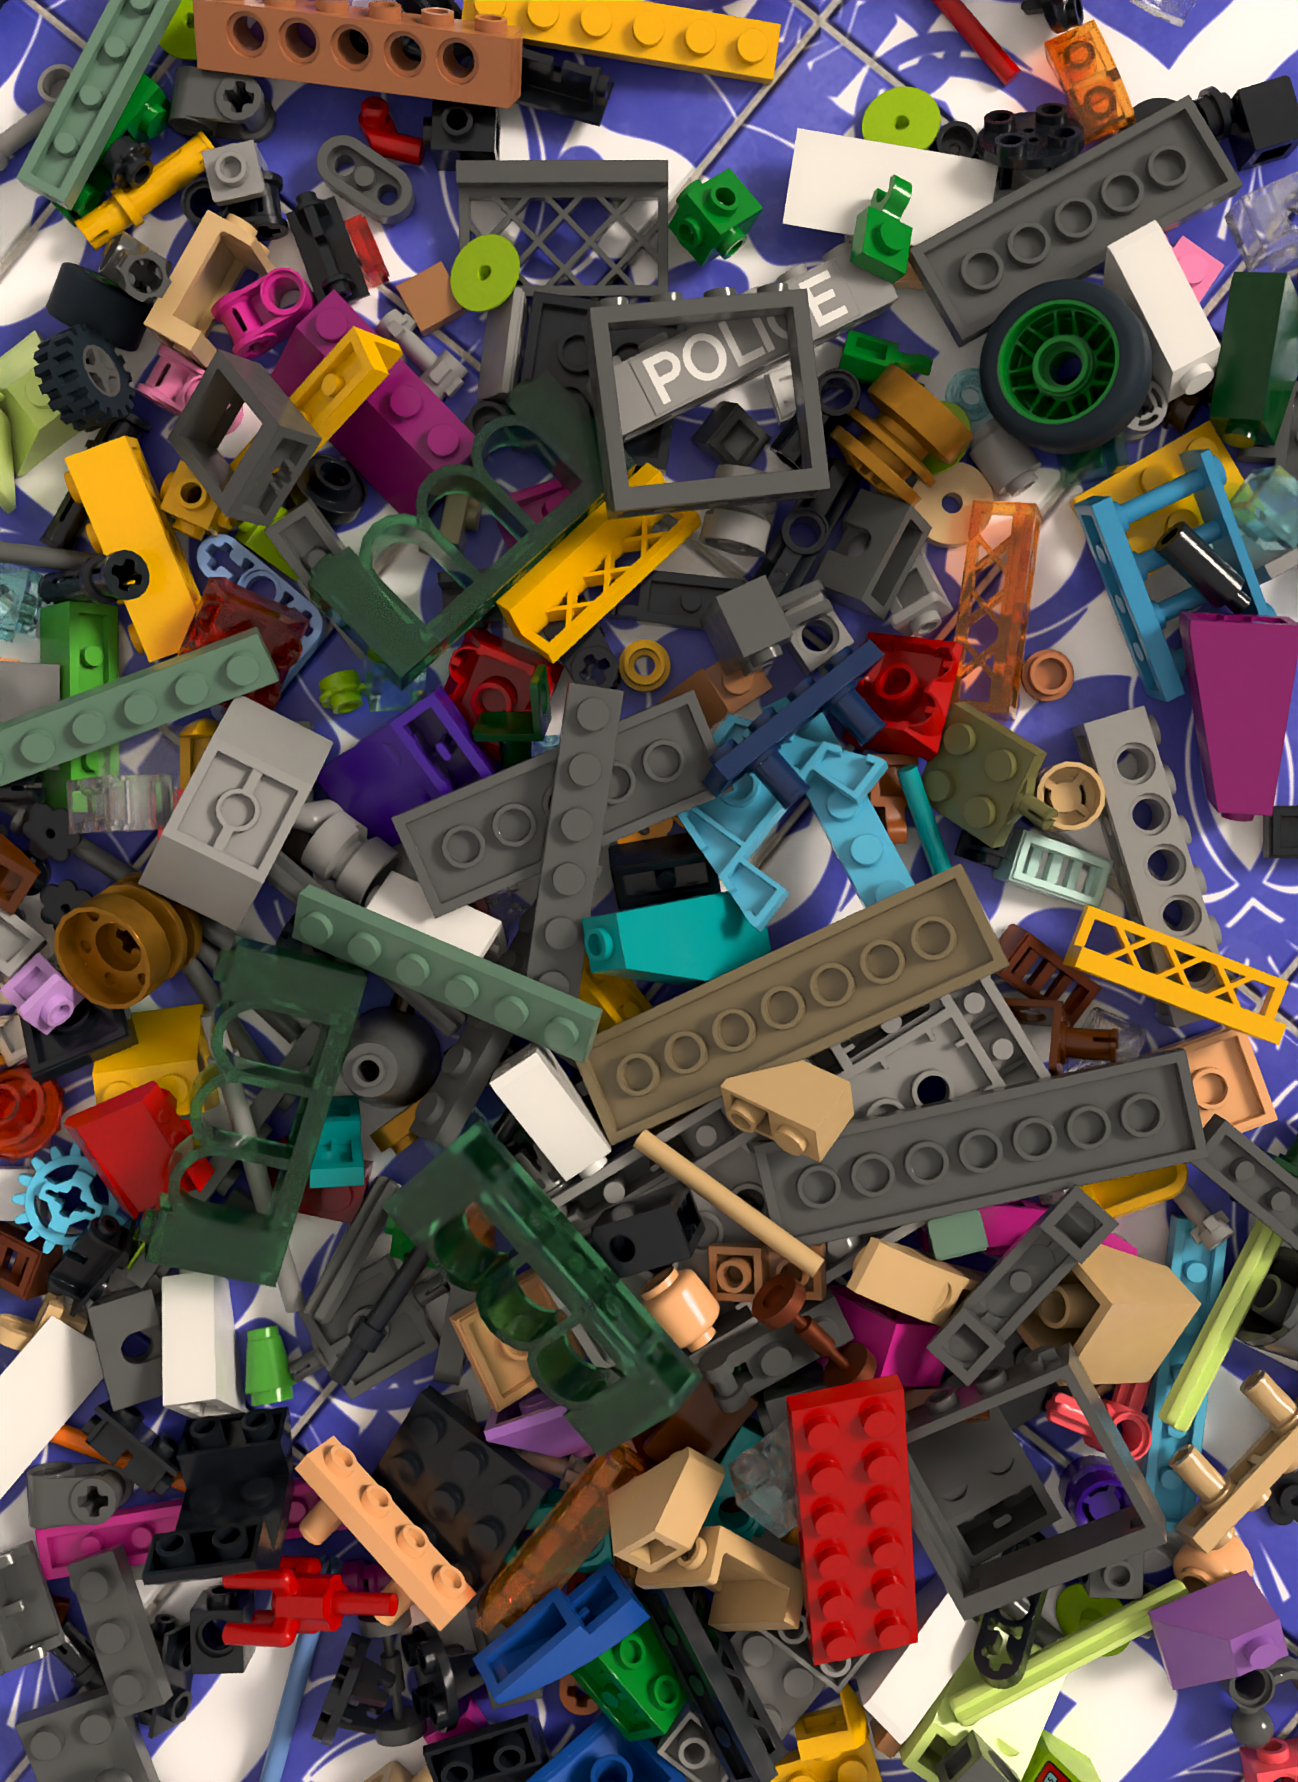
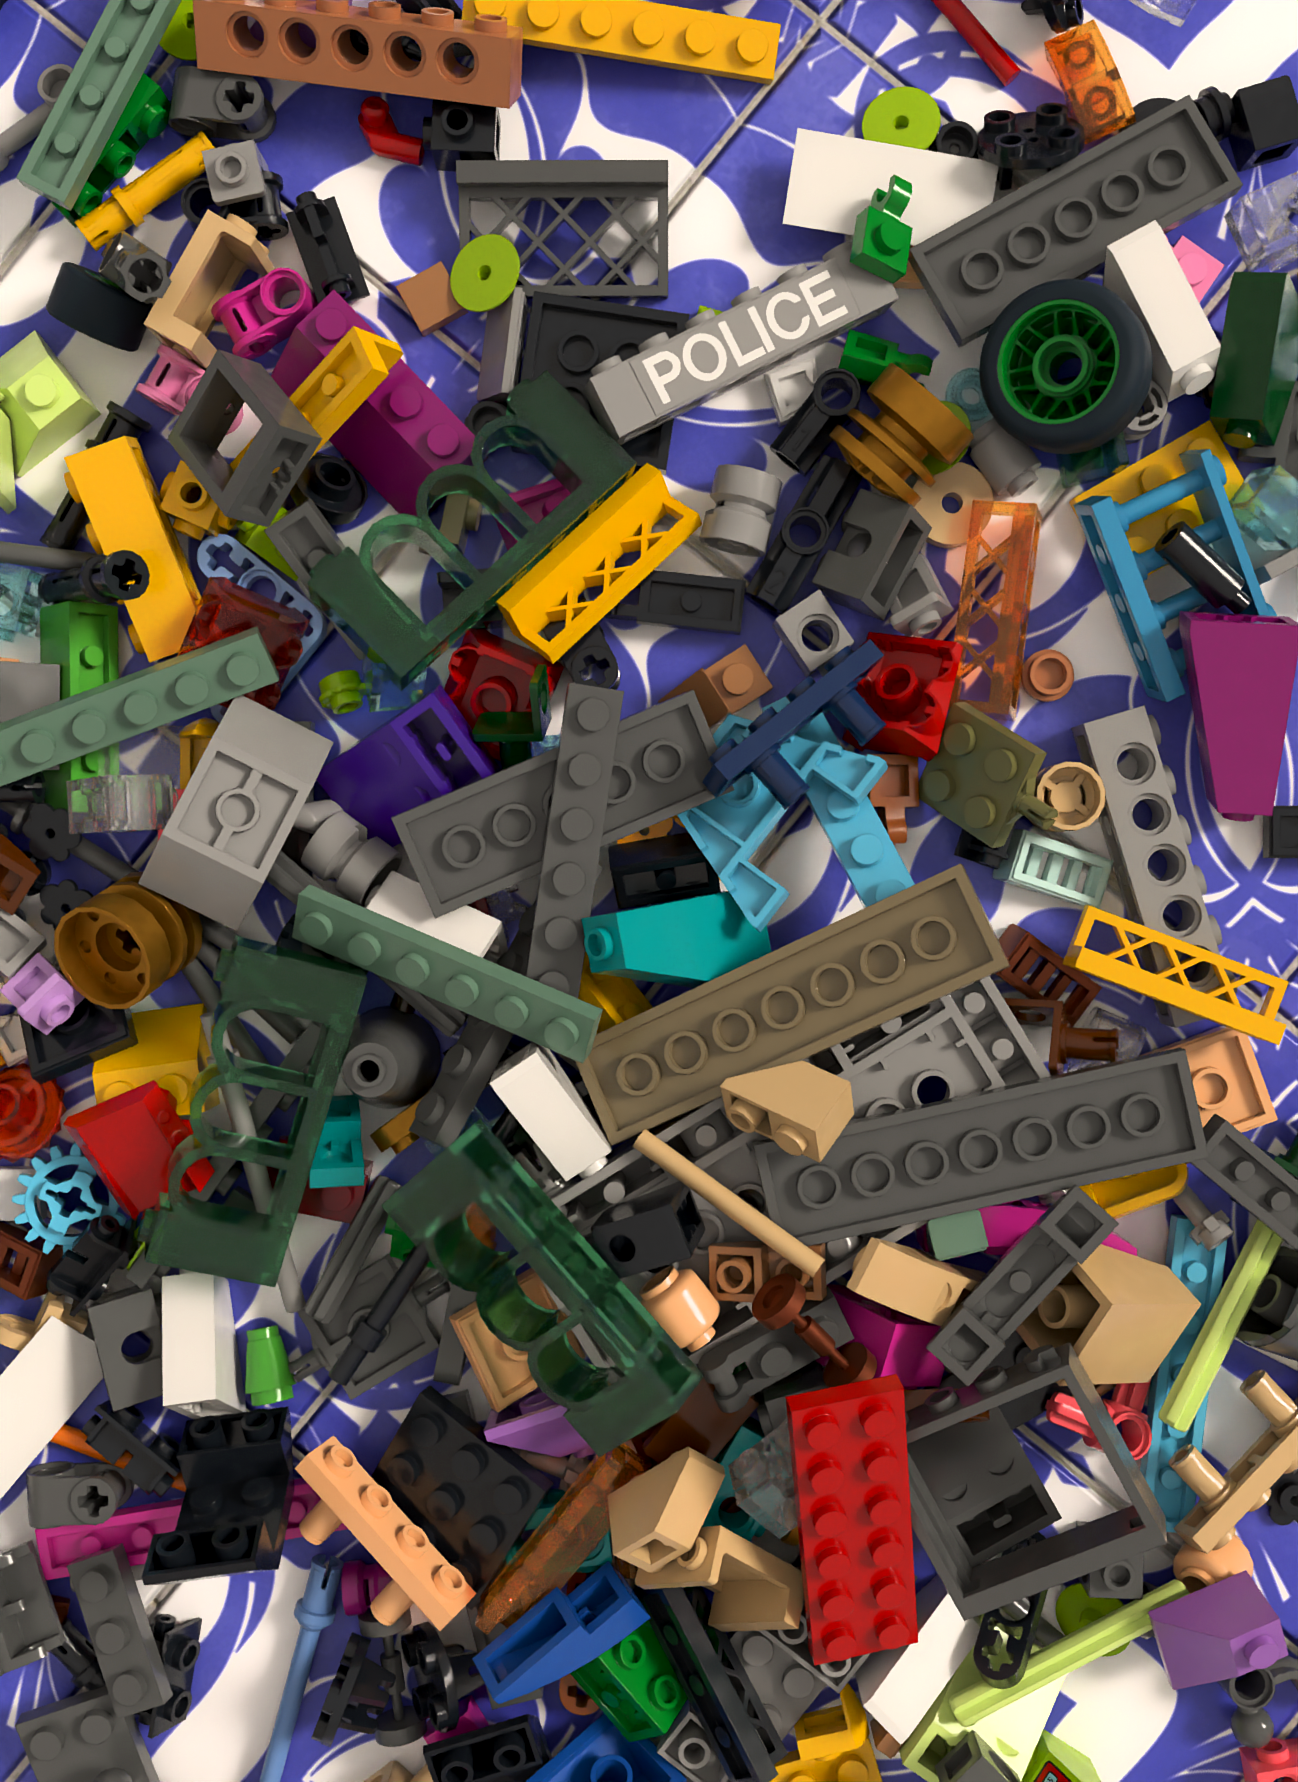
black wheel [33,323,135,433] -> none
black plate [103,136,154,190] -> none
black brick [190,1584,256,1674] -> none
red plant [222,1556,399,1648] -> none
dark grey plate [316,135,415,225] -> none
clear red tile [344,214,390,288] -> none
light grey bar [376,309,468,401] -> none
black hinge [515,46,614,127] -> none
dark grey window [583,282,831,520] -> none
yellow plate [619,639,671,692] -> none
green brick [668,168,763,267] -> none
dark grey slope [691,400,771,467] -> none
dark grey brick [700,575,834,677] -> none
teal bar [896,764,952,876] -> none
dark purple wheel [1058,1455,1133,1527] -> none
dark brown plate [1162,392,1204,433] -> none

